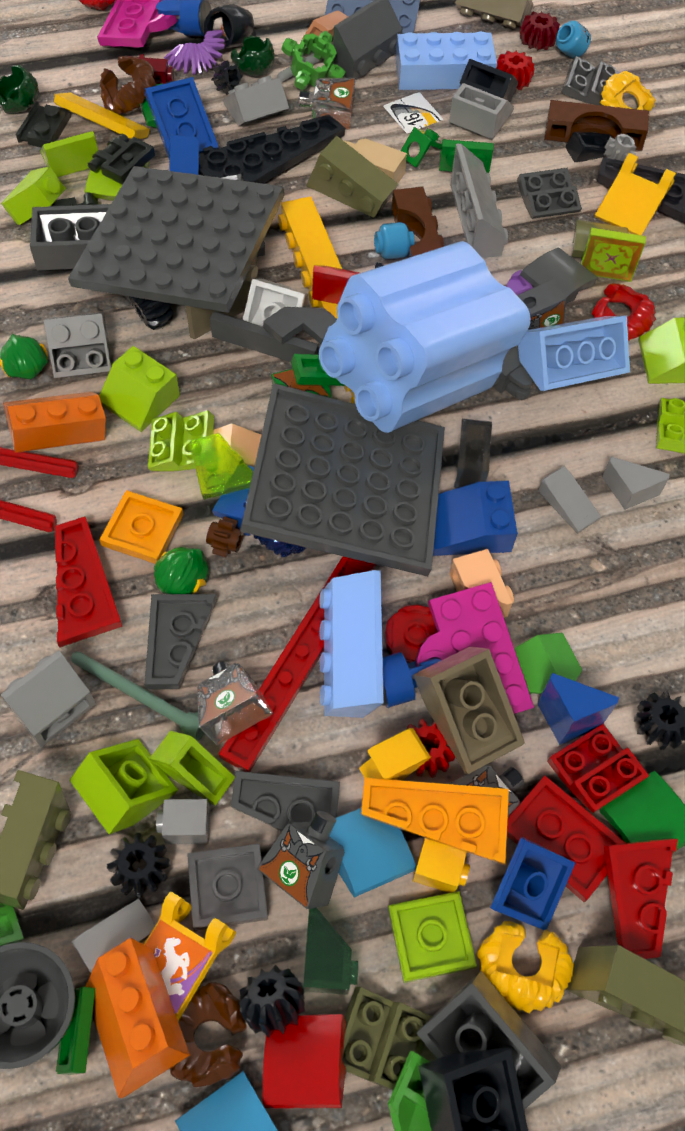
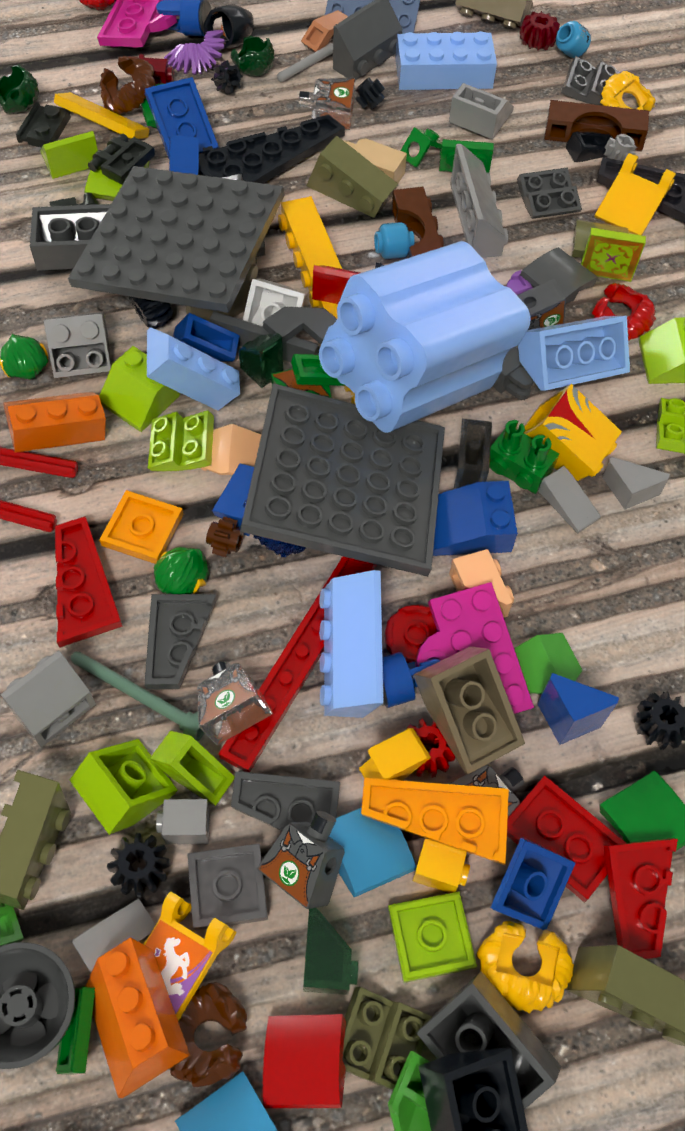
lime slope [1,166,66,225] -> none
clear neon green wing [190,433,253,500] -> none
light grey slope [223,76,289,126] -> none
black gear [239,965,305,1038] -> none
bright green piece [281,31,346,90] -> none
sticker [383,92,443,134] -> none
black slope [460,59,519,102] -> none
red gear [496,50,535,90] -> none
red slope [547,724,649,813] -> none
none -> light blue slope [147,327,240,411]
none -> blue slope [173,313,240,362]
none -> clear green slope [239,333,283,388]
none -> black gear [355,77,385,110]
none -> green brick [485,420,559,494]
none -> yellow slope [524,384,622,481]

